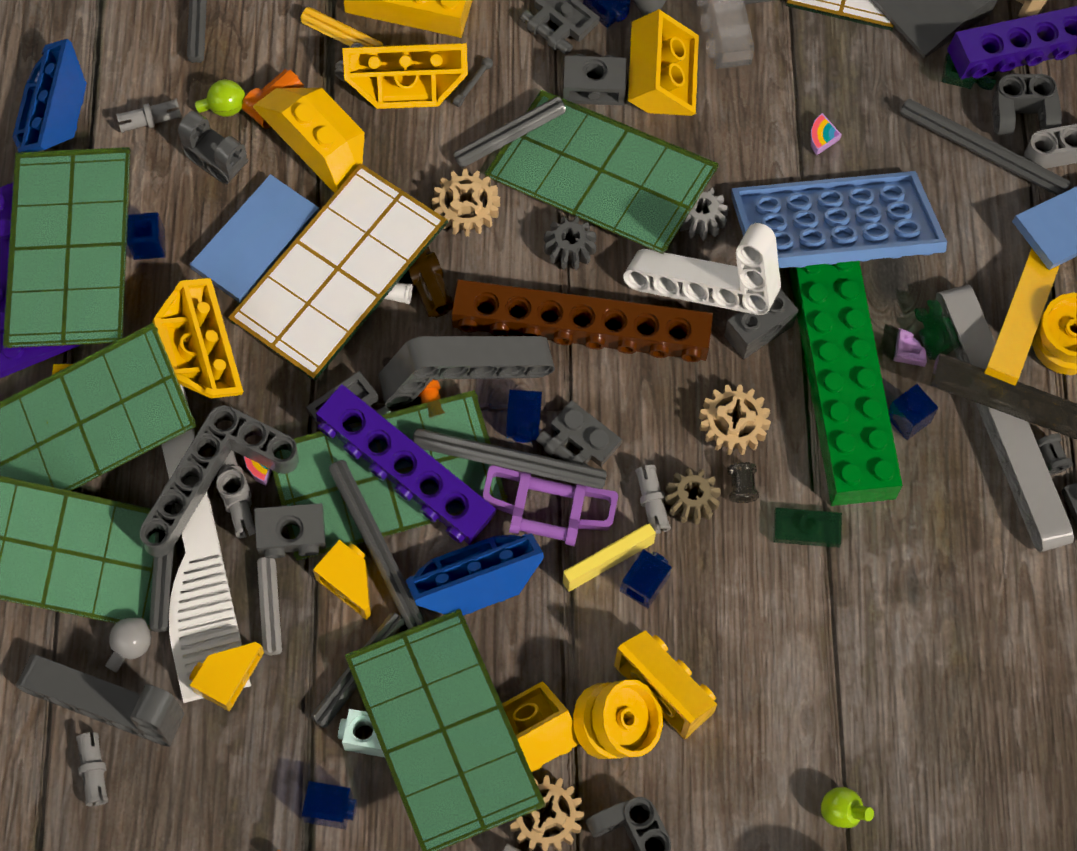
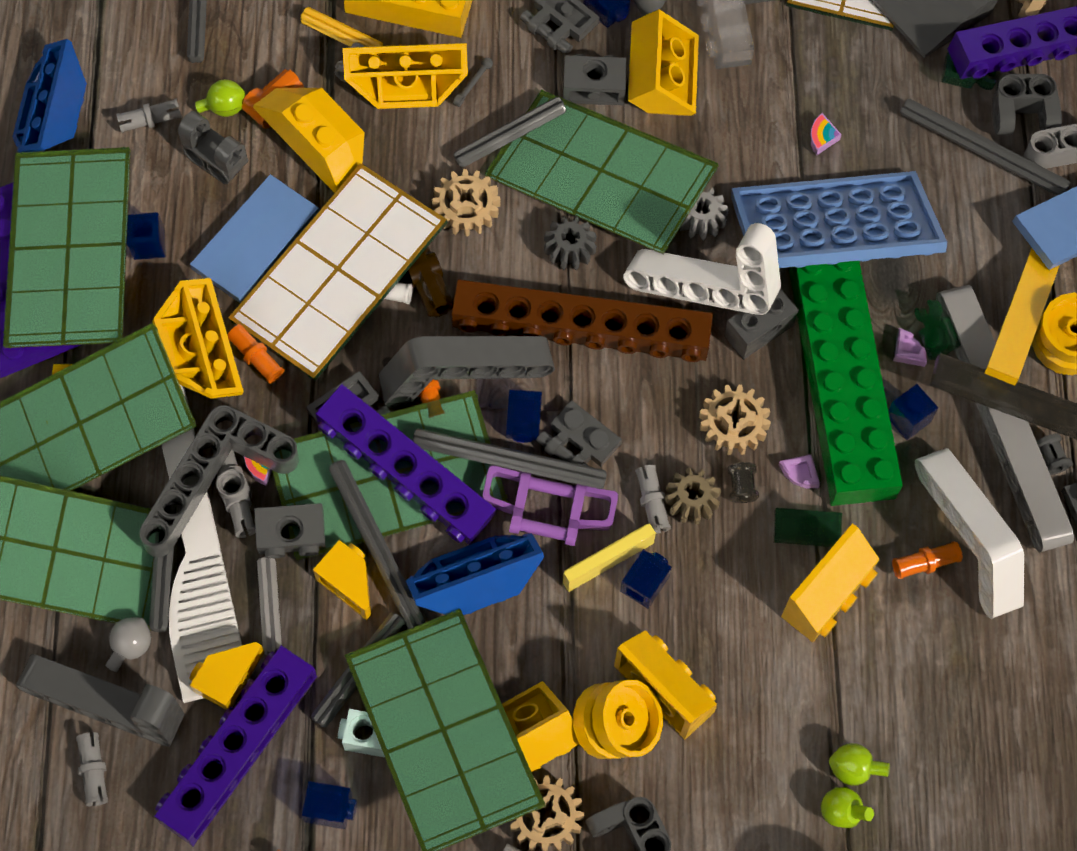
none -> dark purple brick [154,645,317,846]
none -> orange pin [227,324,284,384]
none -> lavender tile [779,454,820,489]
none -> yellow slope [781,523,879,642]
none -> lime piece [829,743,890,786]
none -> orange pin [892,541,963,579]
none -> white beam [915,448,1024,619]

